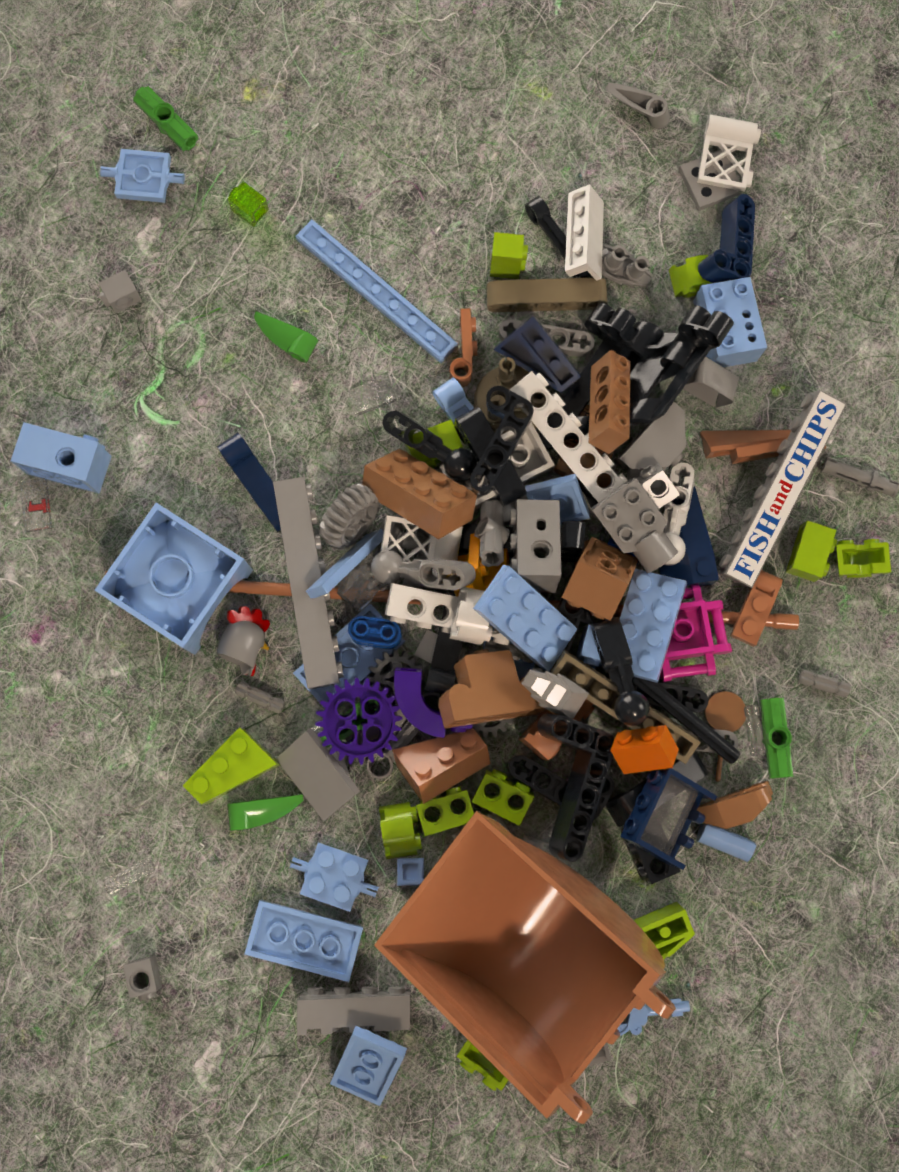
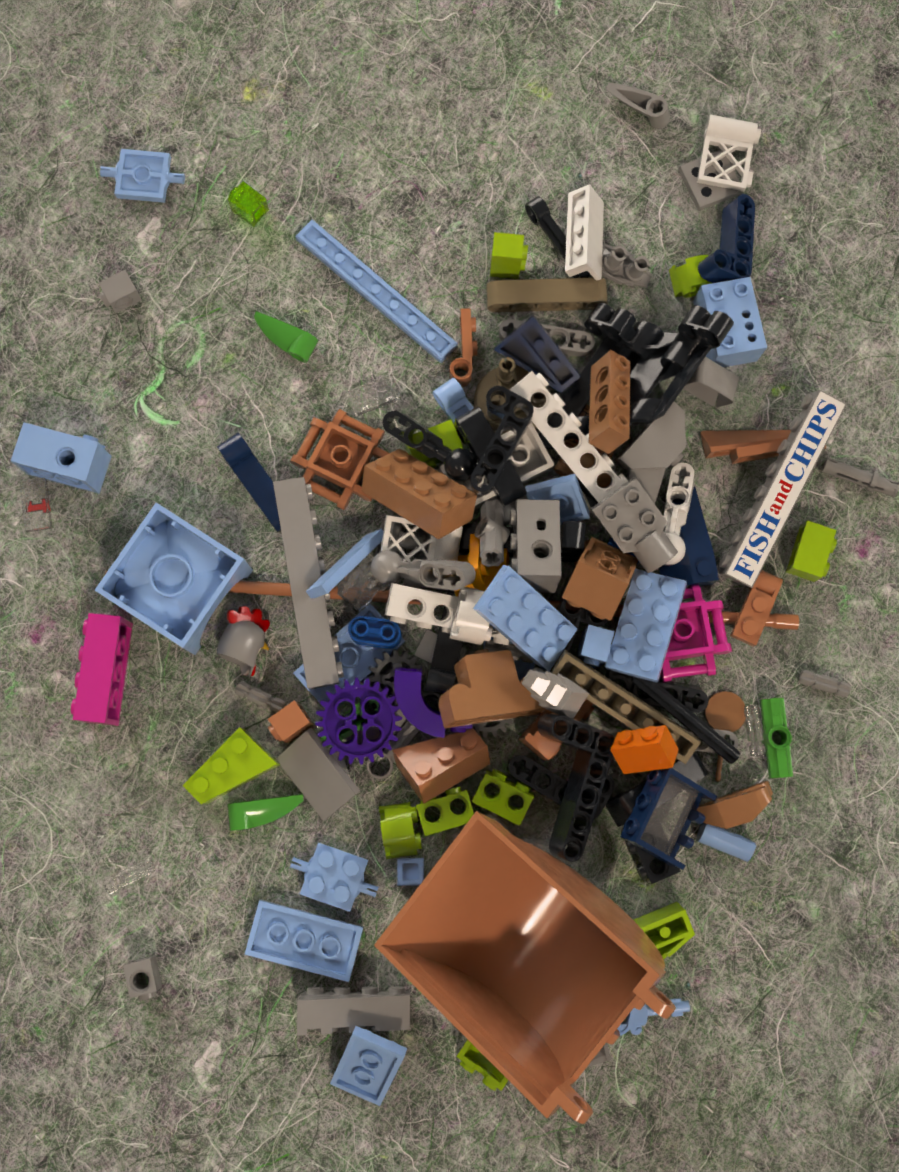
bright green piece [133,86,199,152] -> none
light grey gear [319,483,380,550] -> none
black beam [591,617,650,726] -> none
brick [637,463,680,509] -> none
lime cylinder [836,539,891,578] -> none
none -> dark pink brick [70,613,133,726]
none -> nougat brick [268,700,314,743]
none -> nougat brick [290,409,389,510]

